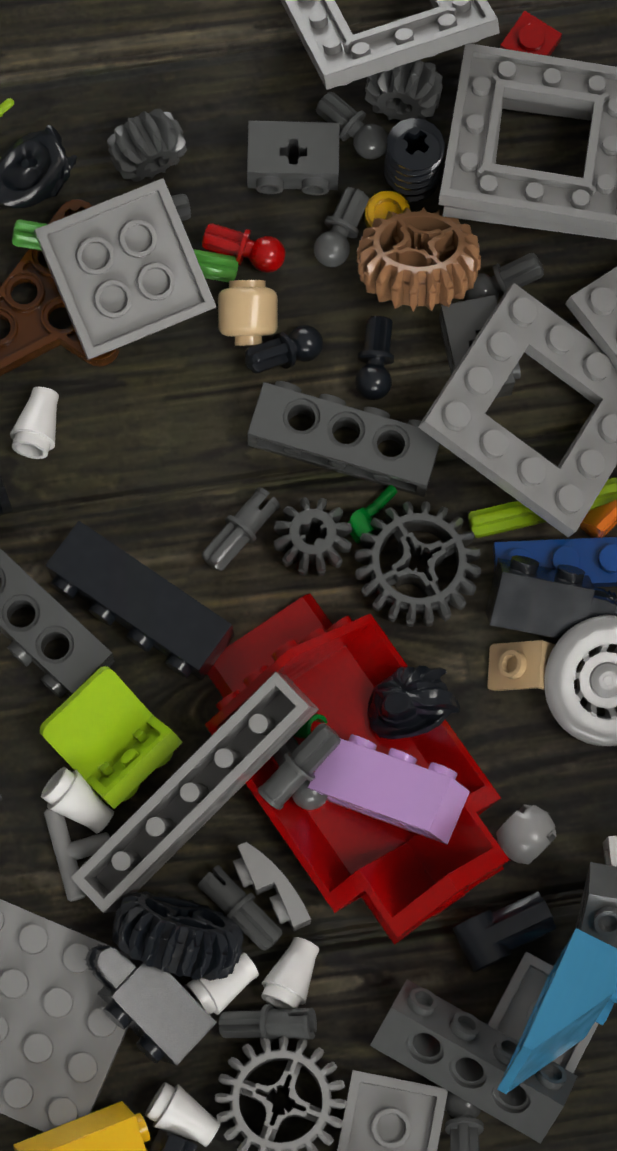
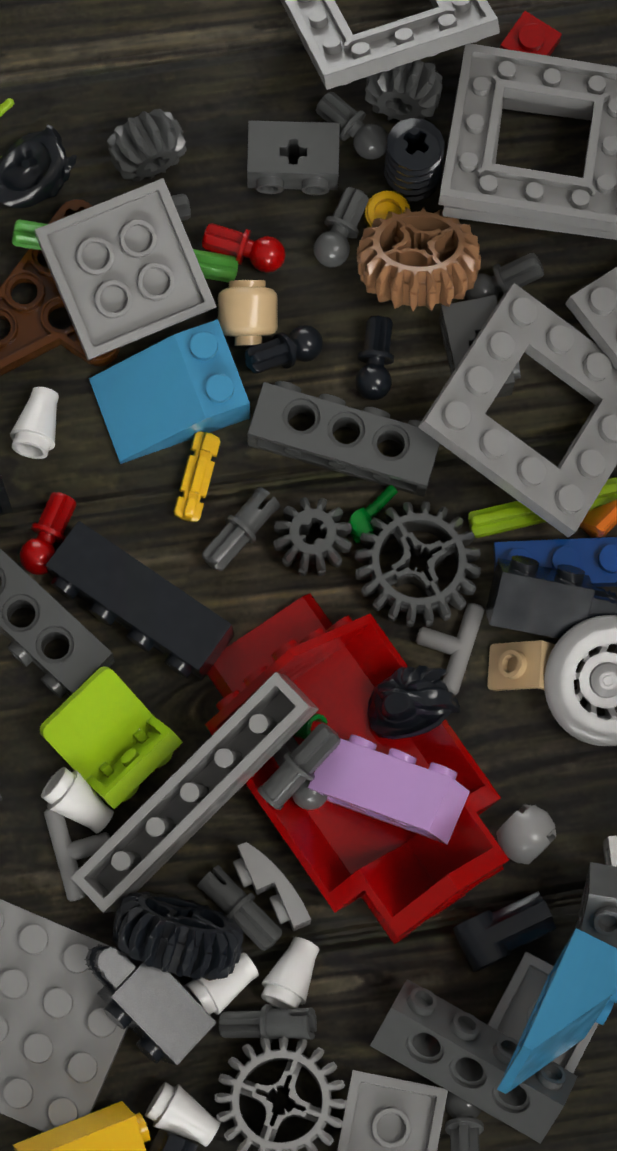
none -> red axle [19,492,76,575]
none -> dark azure slope [89,319,250,464]
none -> yellow axle [174,432,220,522]
none -> light grey piece [416,603,485,695]

